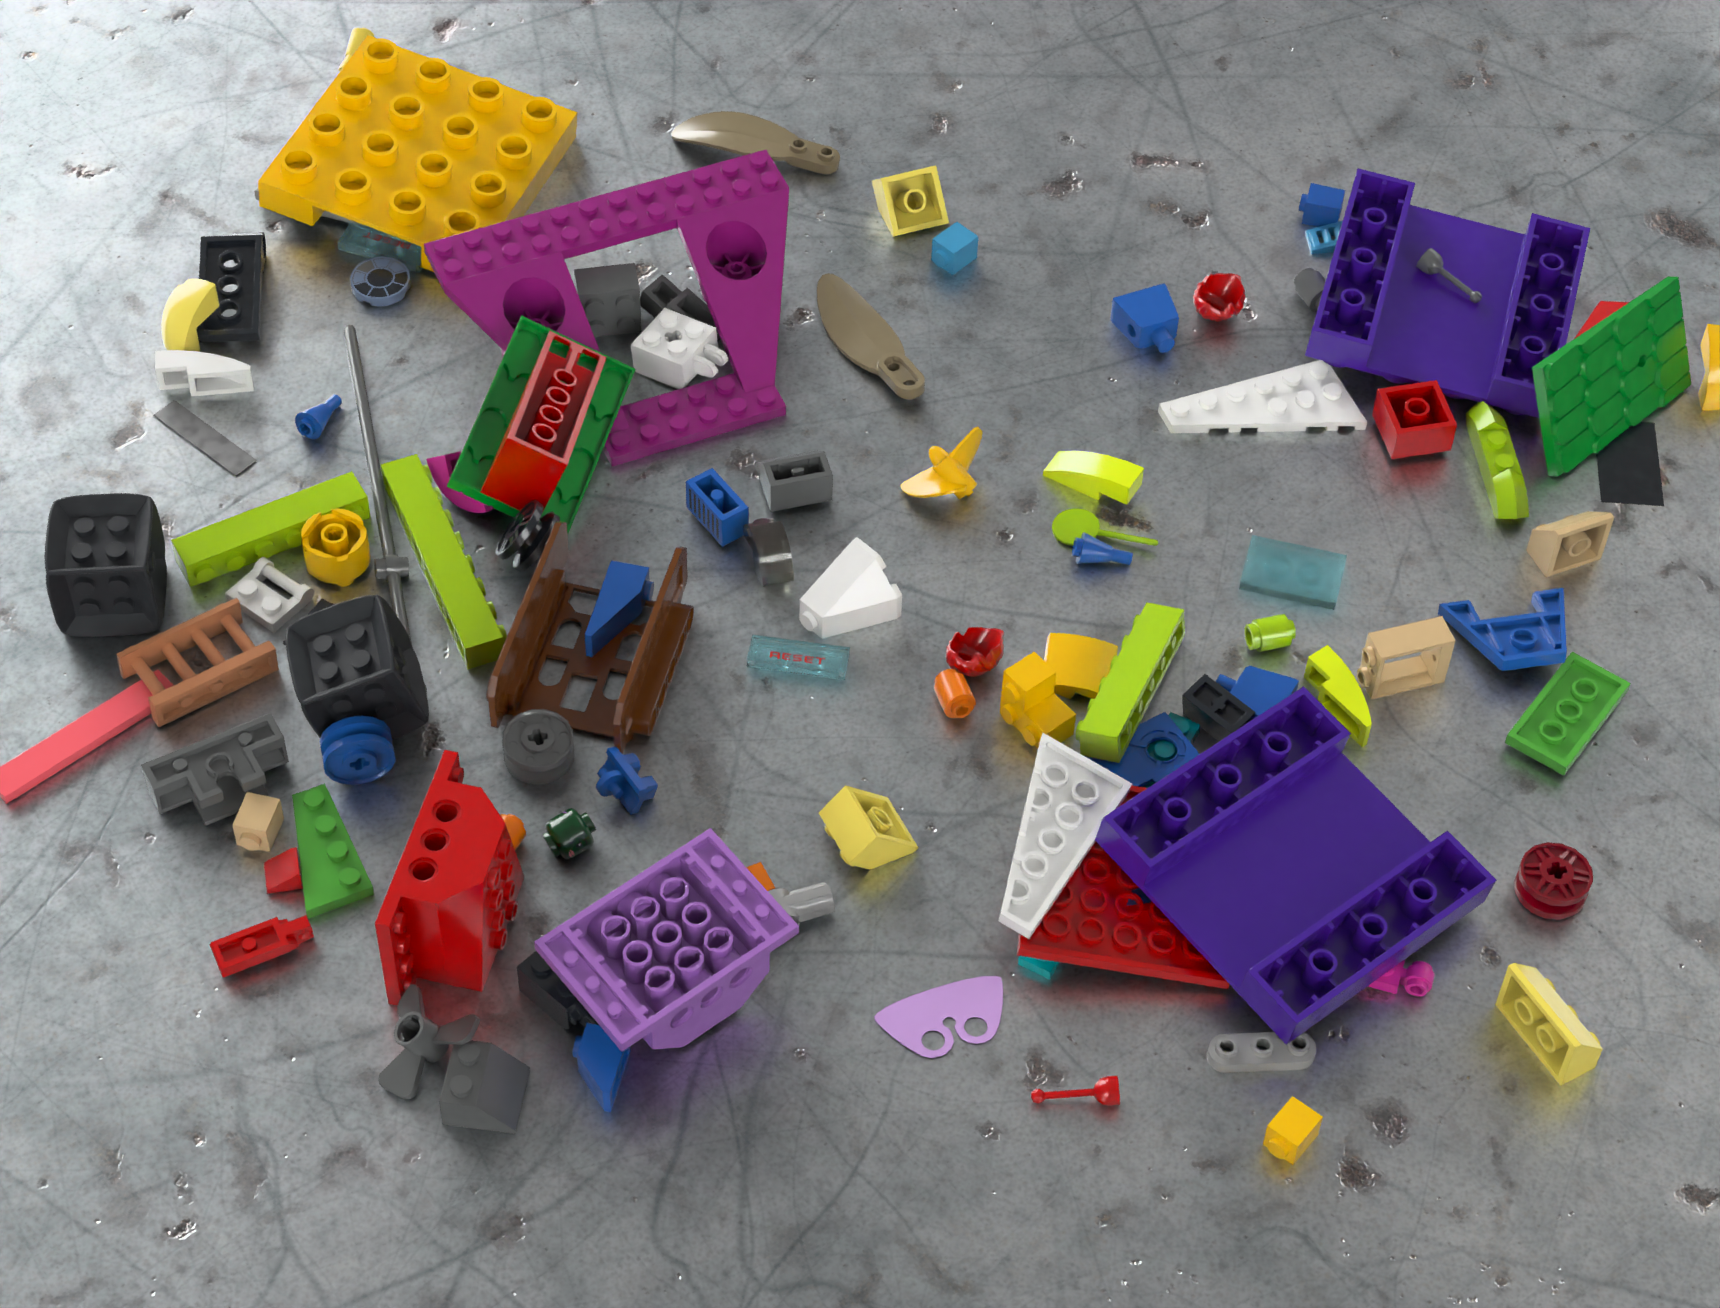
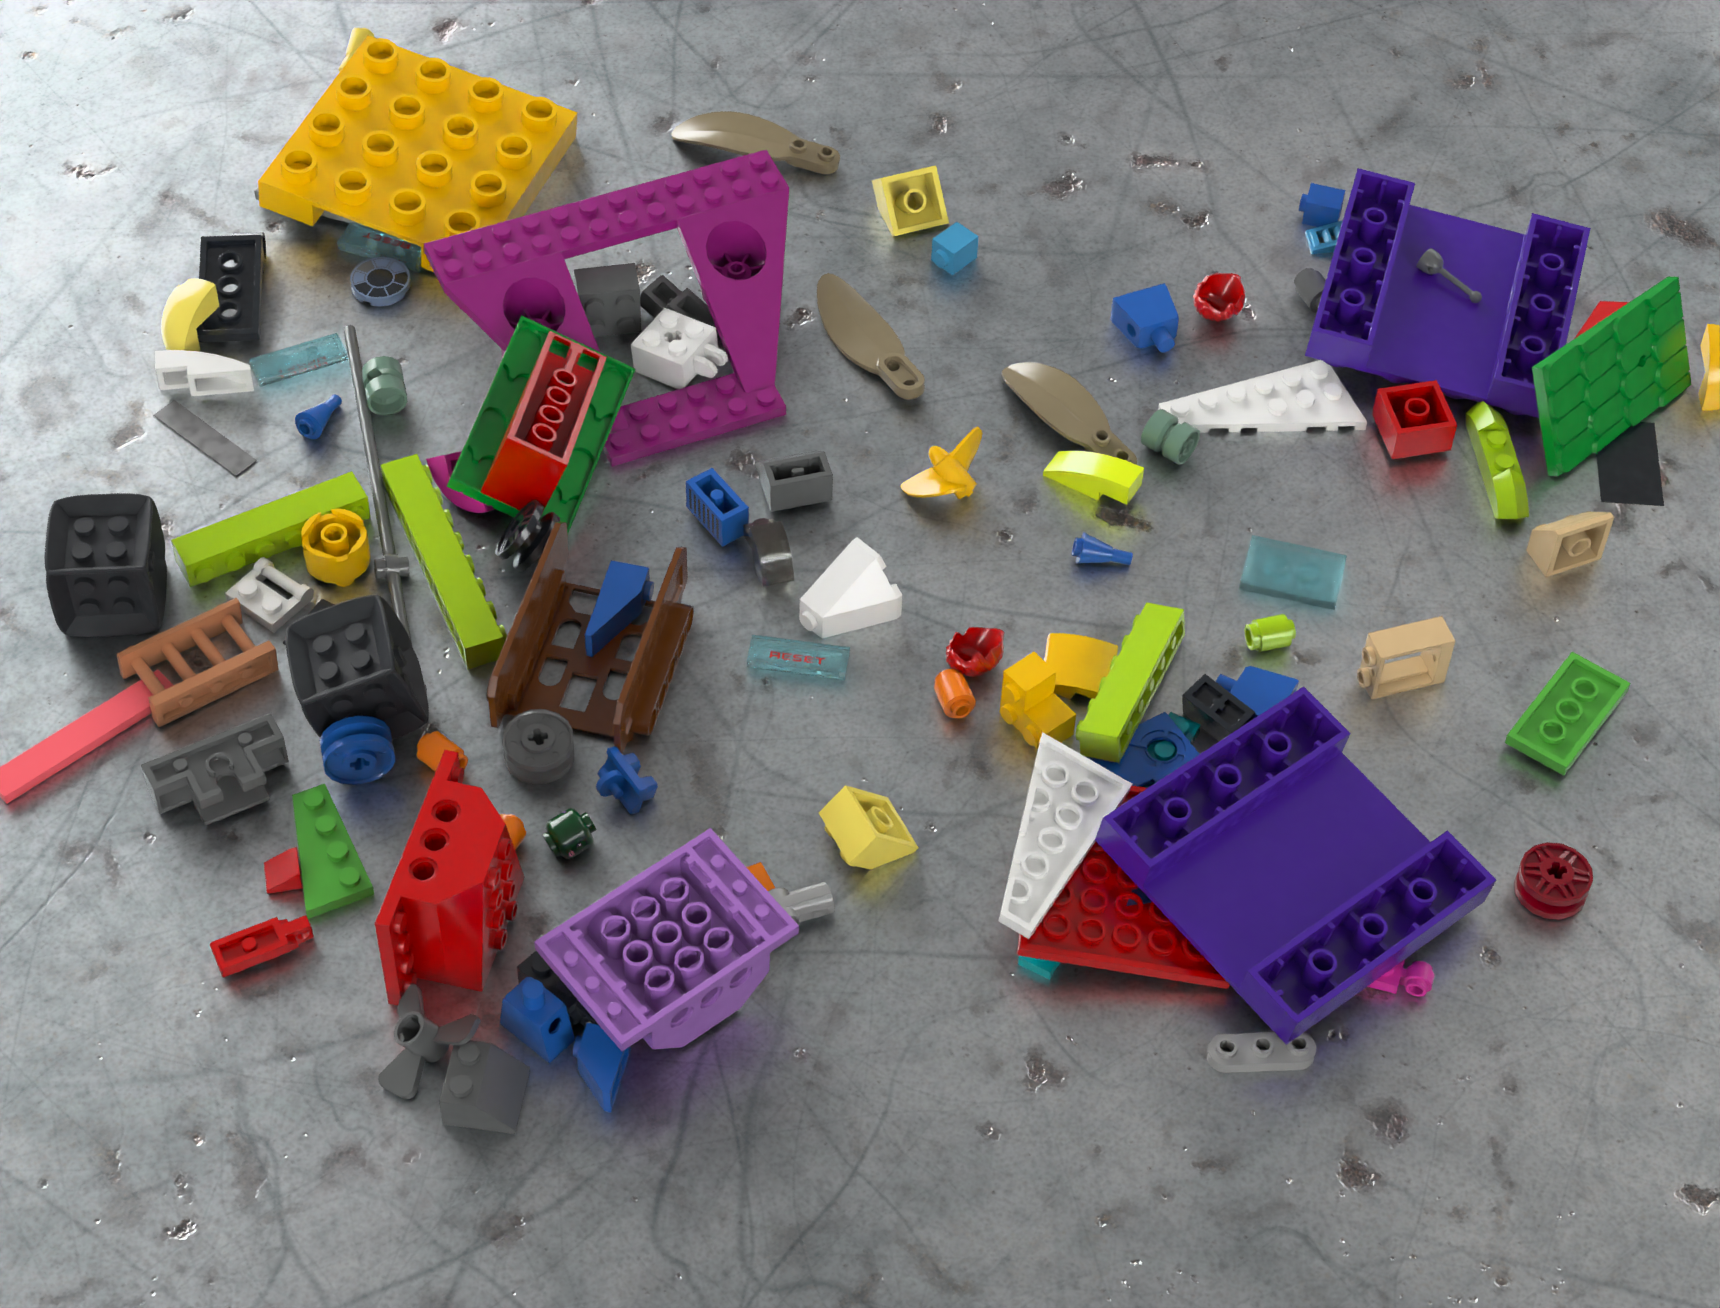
tan brick [233,792,284,852] -> none
lavender piece [874,976,1003,1058] -> none
red hinge [1031,1075,1120,1106] -> none
lime piece [1052,508,1158,546] -> none
yellow brick [1263,1096,1323,1165] -> none
neon yellow slope [1304,645,1372,747] -> none
blue wing [1438,588,1567,671] -> none
light yellow slope [1495,963,1603,1086] -> none
none -> clear light blue tile [249,333,348,387]
none -> sand green wheel [362,356,408,416]
none -> orange brick [417,731,468,772]
none -> blue torso [500,976,575,1063]
none -> dark tan plant [1001,362,1137,465]
none -> sand green wheel [1141,409,1200,465]

